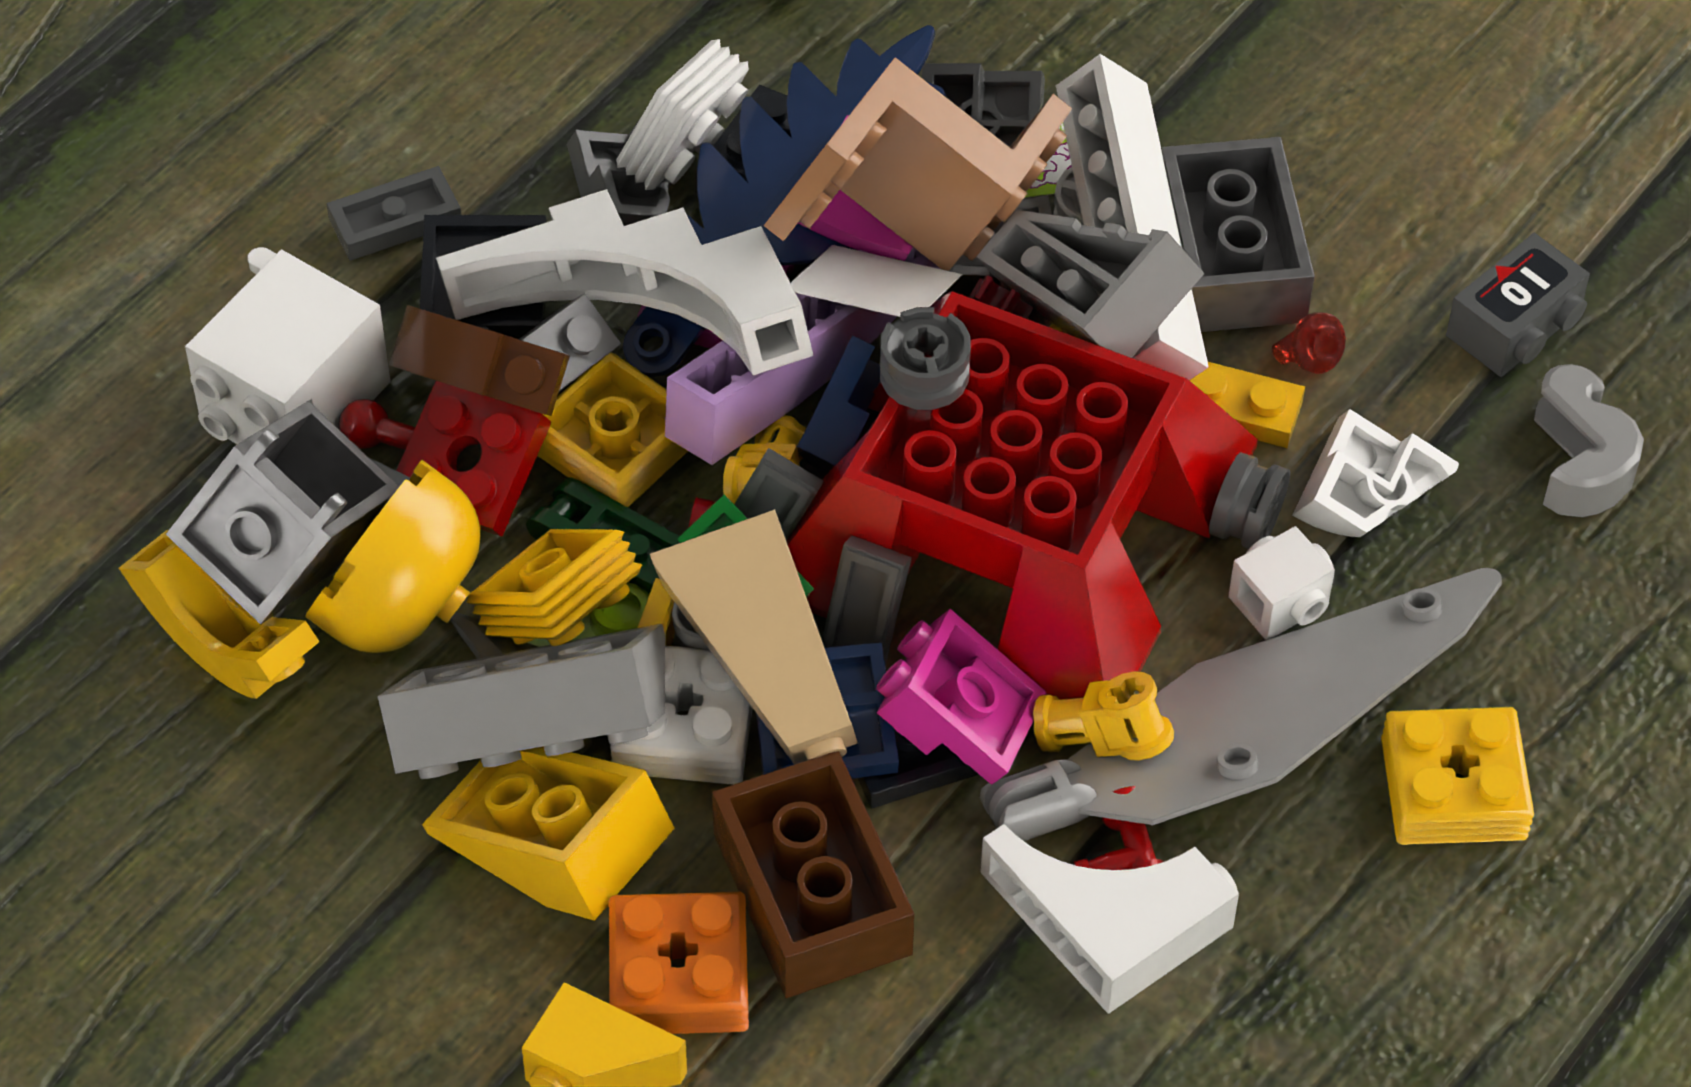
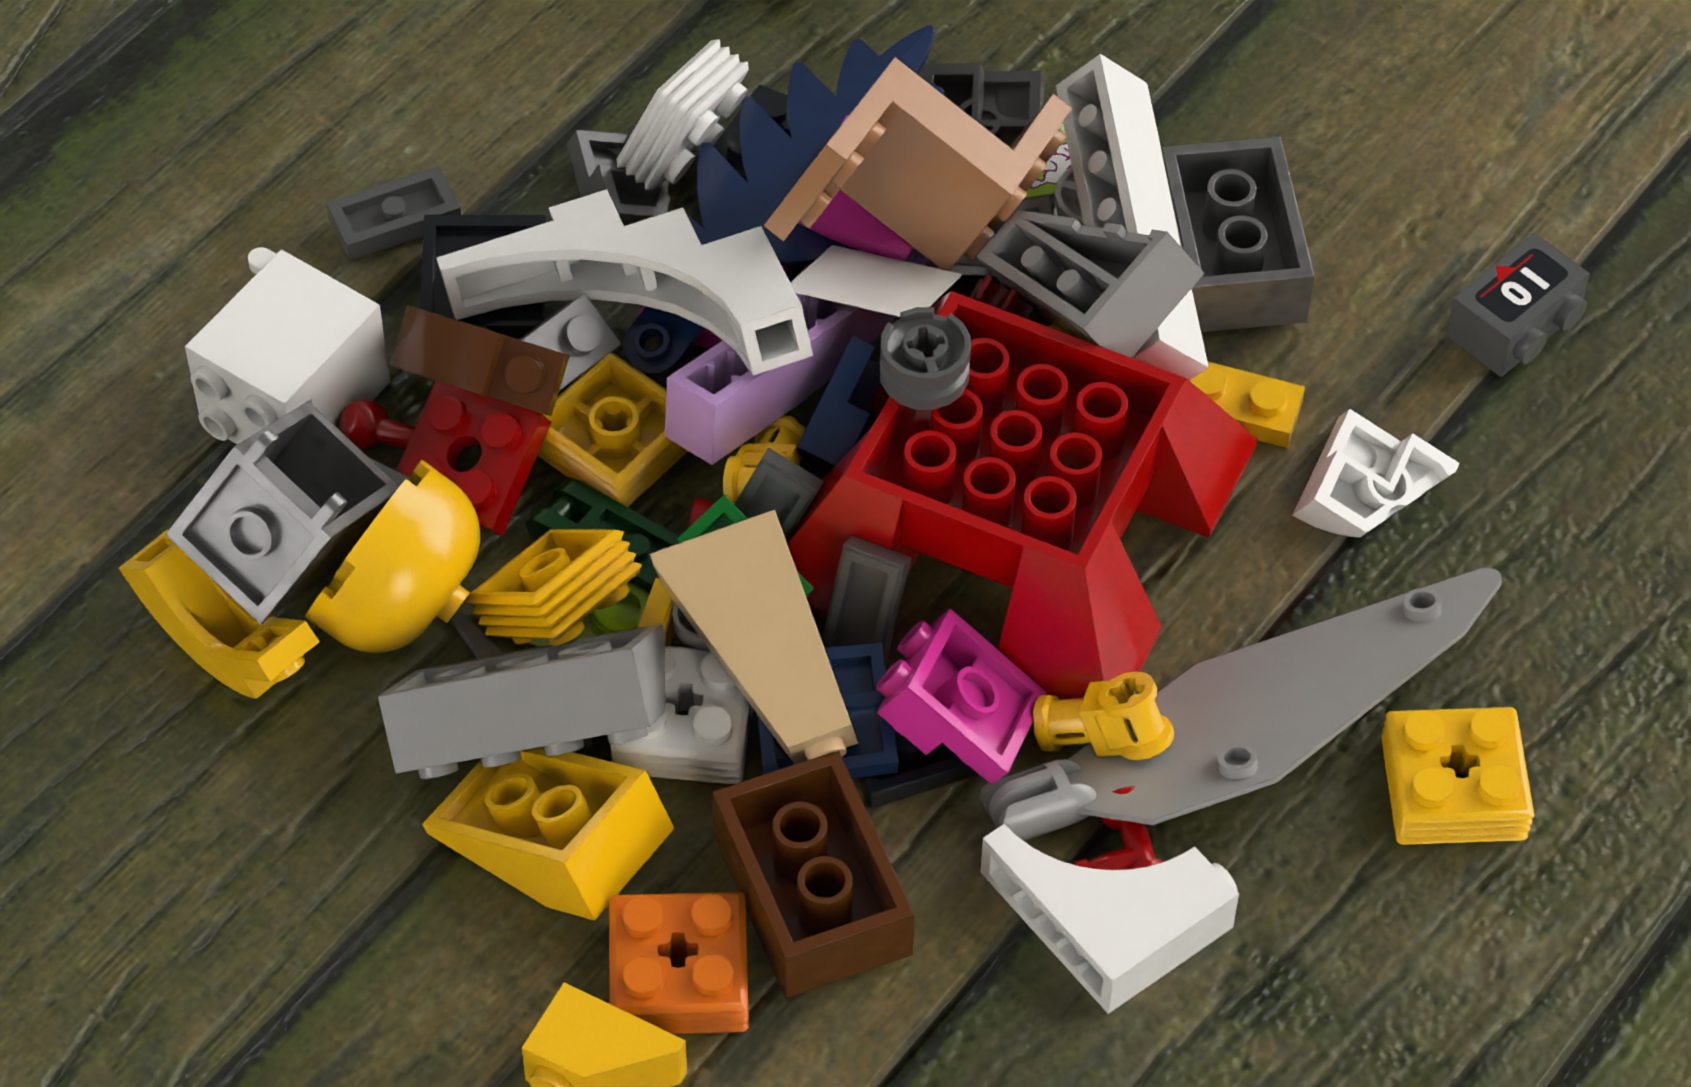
dark grey wheel [1209,452,1291,549] -> none
white brick [1228,526,1335,640] -> none
clear red plate [1272,312,1346,374] -> none
light grey animal [1534,364,1644,517] -> none

